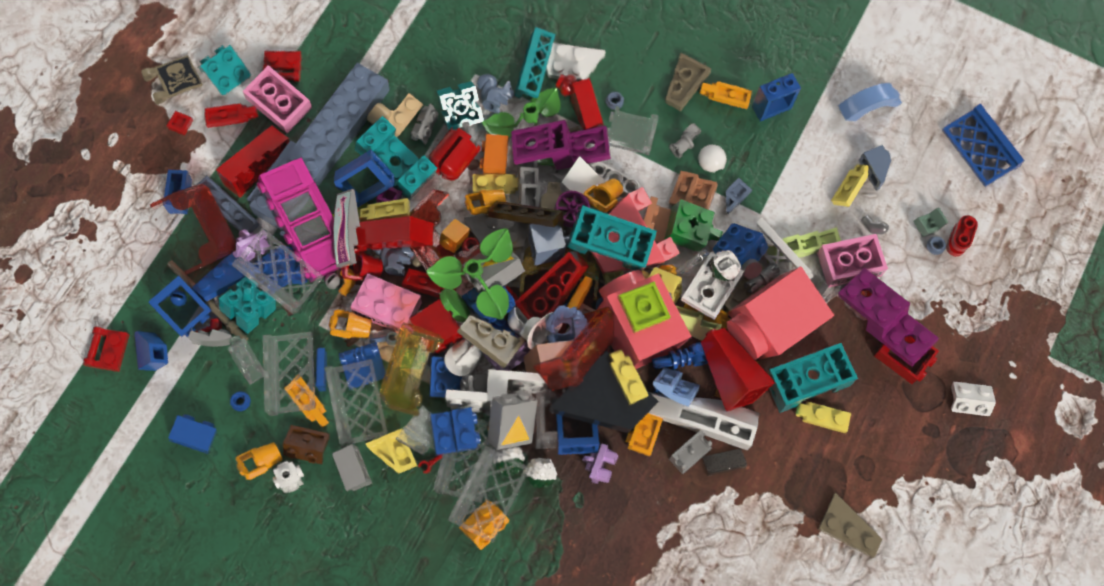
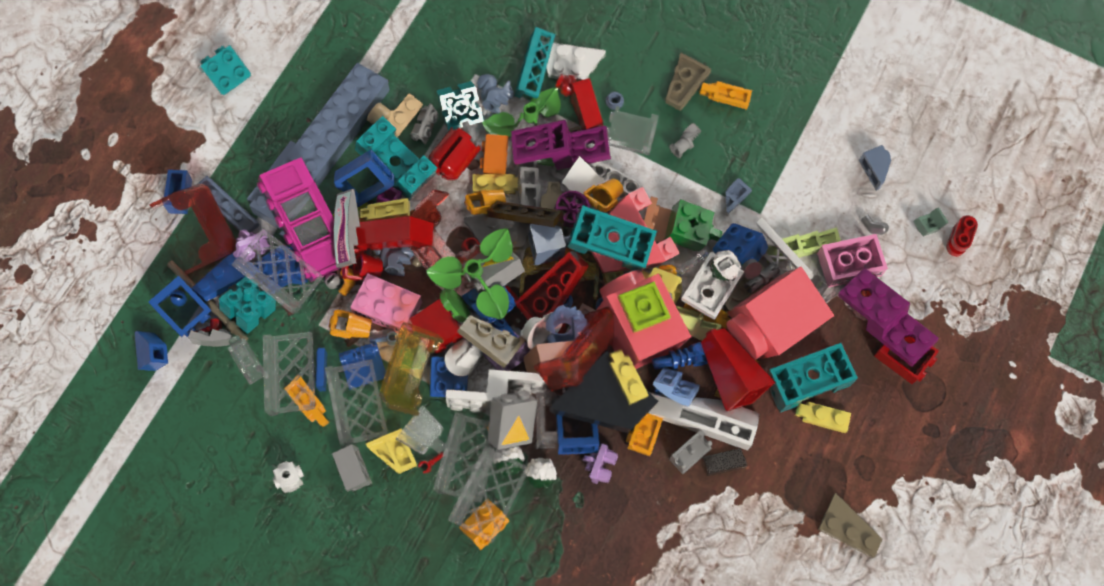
red plate [83,327,130,372] -> none
flag [141,55,203,105] -> none
red plate [167,111,193,136] -> none
blue brick [168,414,217,454] -> none
red hinge [204,103,258,128] -> none
red wedge [216,126,290,198] -> none
blue plate [230,391,251,411] -> none
light orange piece [236,442,282,480] -> none
bright pink brick [243,66,312,134] -> none
red plate [263,51,302,82] -> none
reddish brown bracket [283,425,330,464] -> none
red hinge [402,268,457,298] -> none
blue plate [430,408,480,455] -> none
light orange brick [439,219,470,253] -> none
light grey bracket [460,374,487,393] -> none
white hair [507,307,528,335] -> none
light orange slope [566,276,593,310] -> none
nougat slope [669,171,718,210] -> none
white hair [698,145,727,173] -> none
blue window [752,73,801,121] -> none
light yellow hinge [831,164,869,207] -> none
medium blue arch [838,83,902,121] -> none
sand blue plate [926,237,946,255] -> none
blue fence [942,103,1025,187] -> none
white bracket [951,381,996,416] -> none

